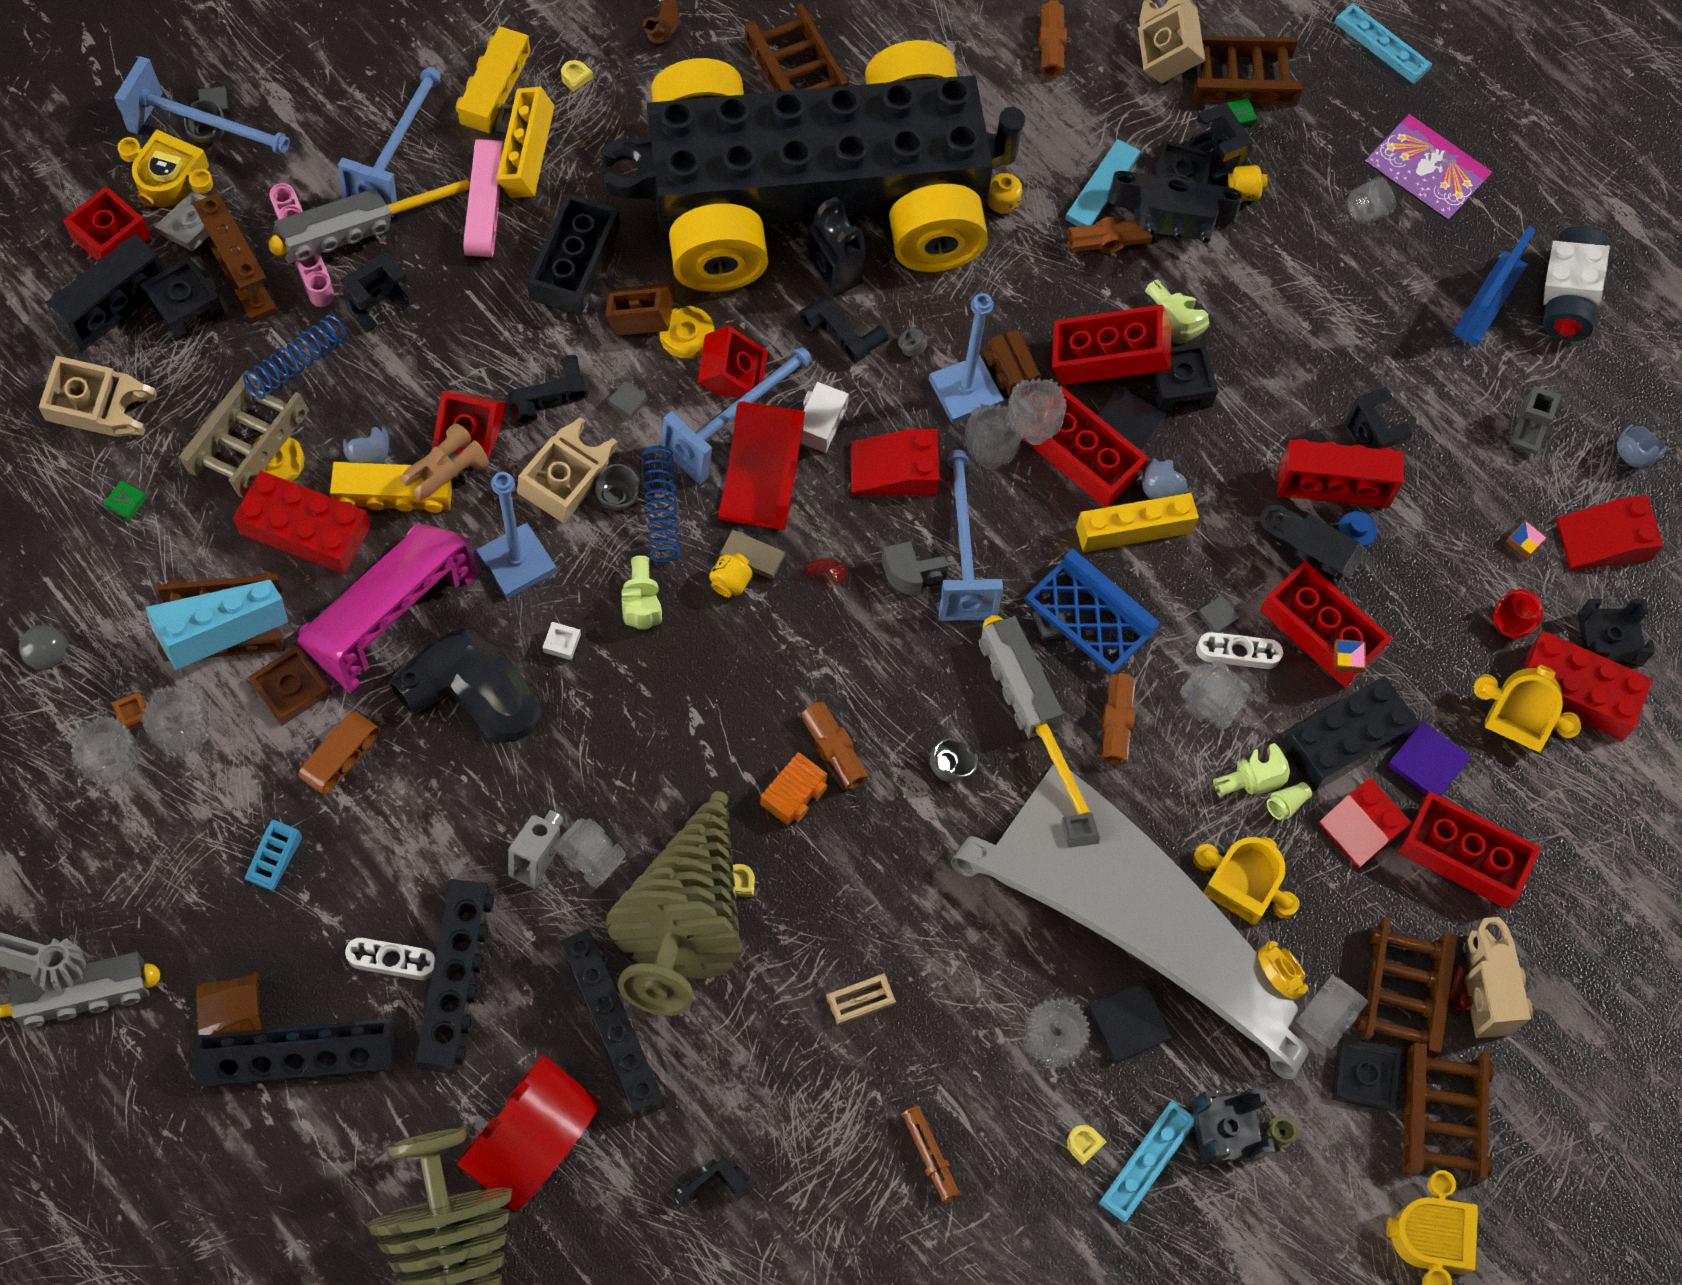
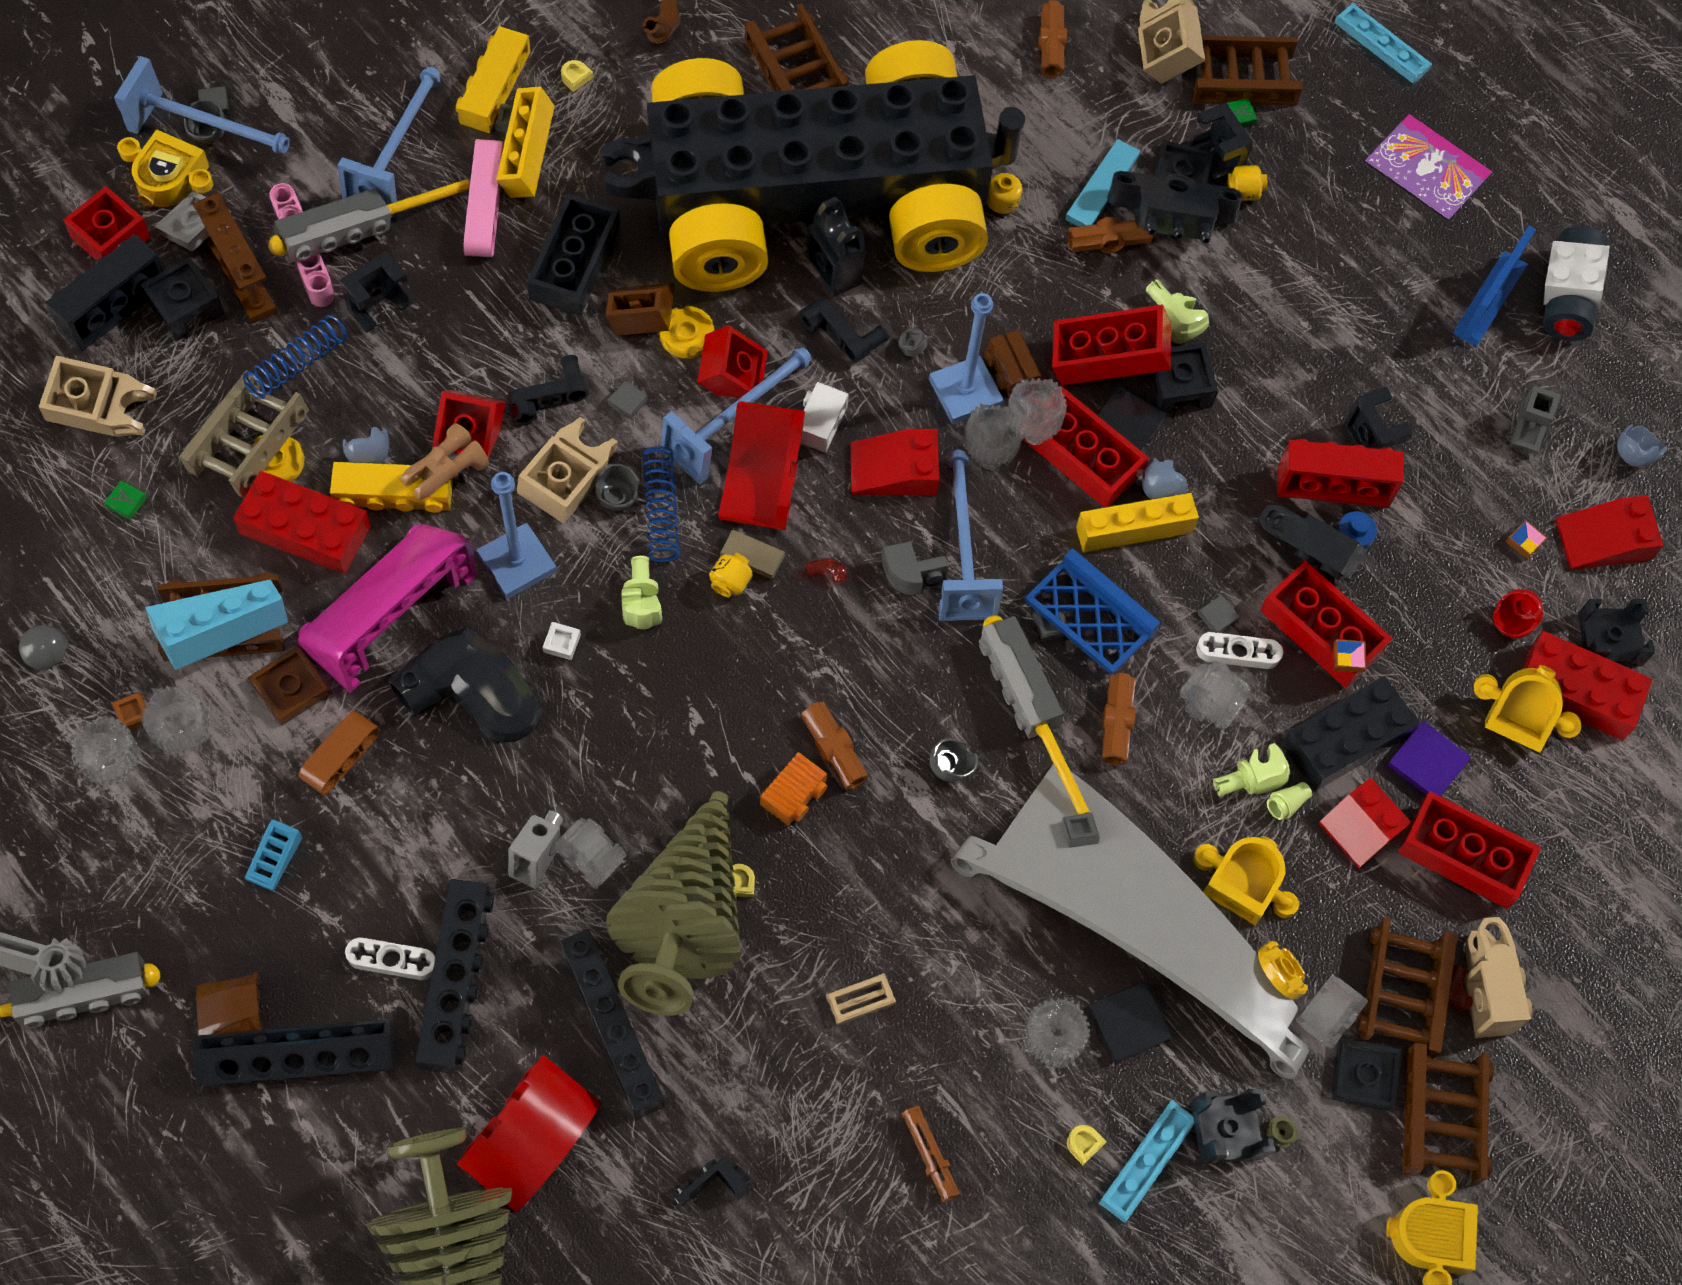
clear helmet [1347,175,1396,224] -> none

